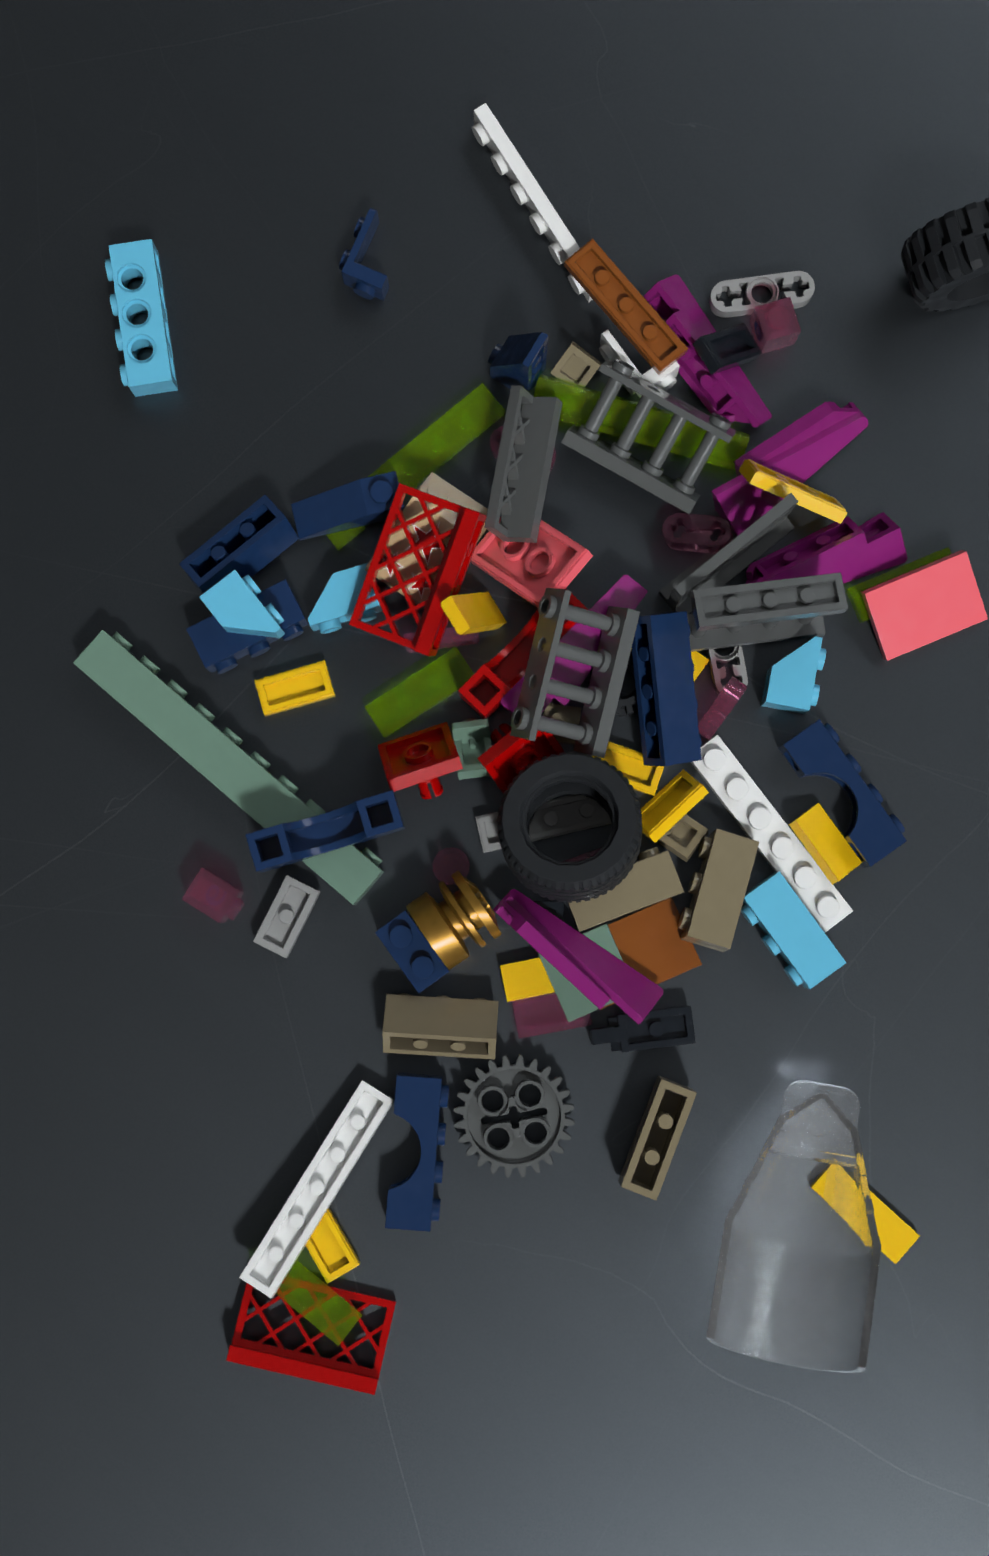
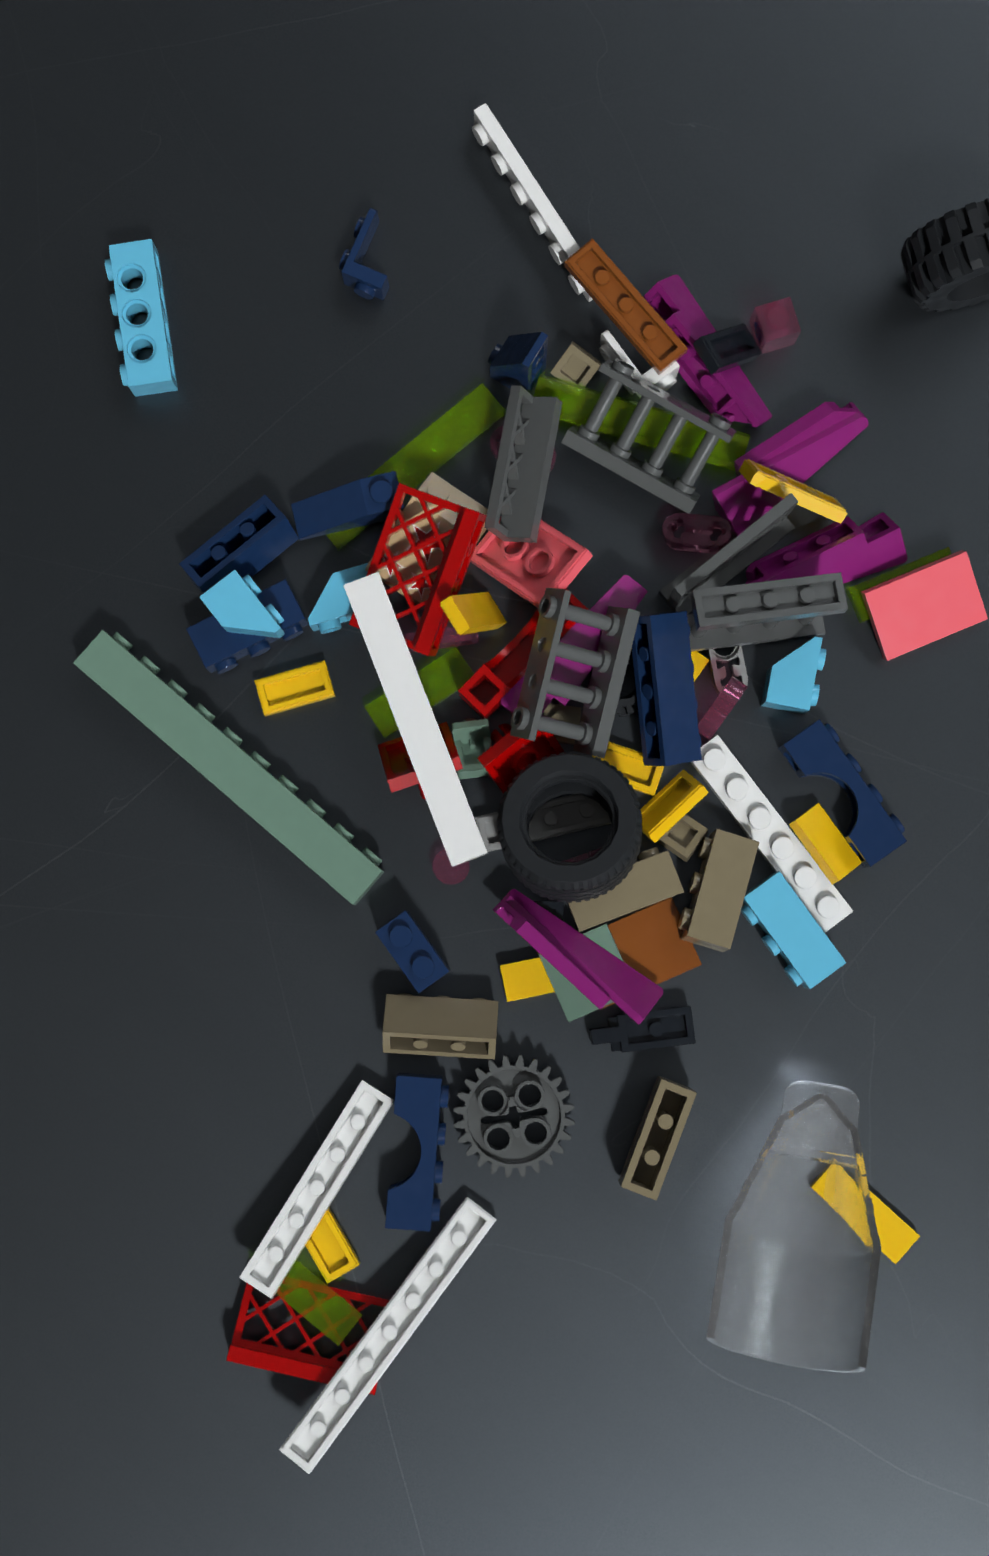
clear pink brick [182,868,244,923] -> none
dark blue arch [246,790,406,873] -> none
light grey plate [253,875,321,958] -> none
pearl gold wheel [406,870,502,970] -> none
clear pink tile [512,993,592,1039] -> none
light grey beam [709,271,815,318] -> none
none -> white tile [279,1197,497,1474]
none -> white tile [343,572,488,867]

